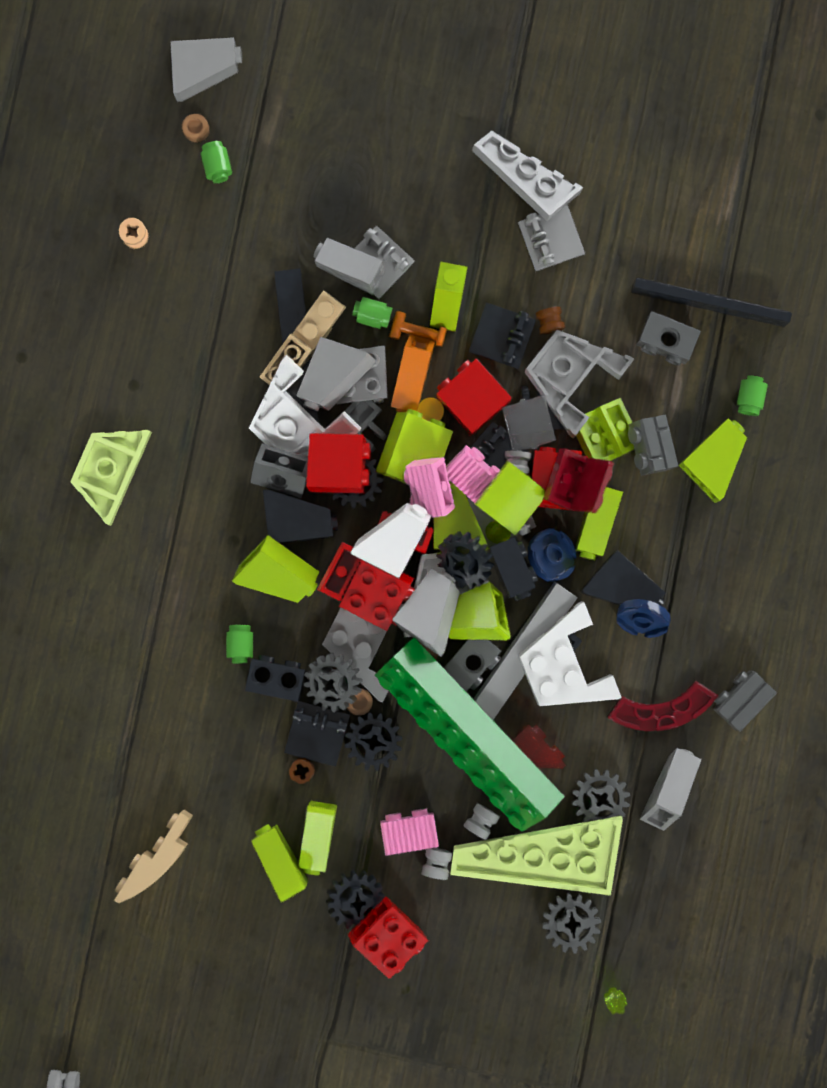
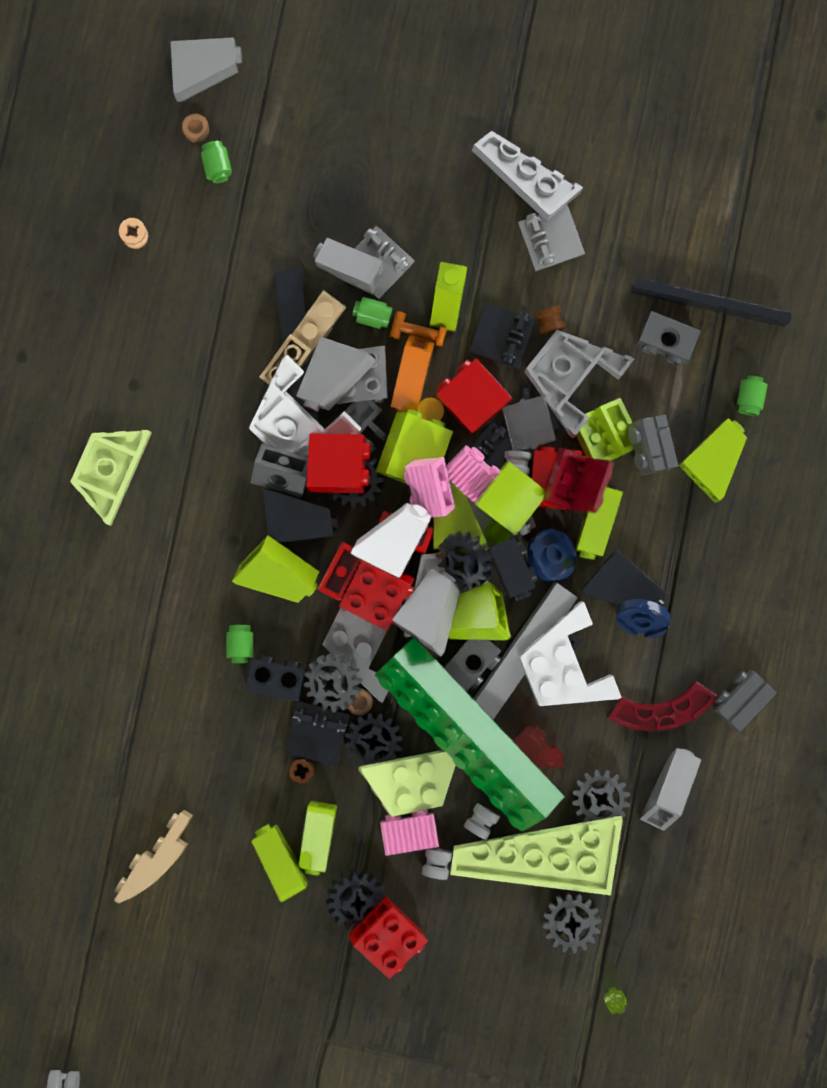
none -> yellowish green wing [358,750,456,817]

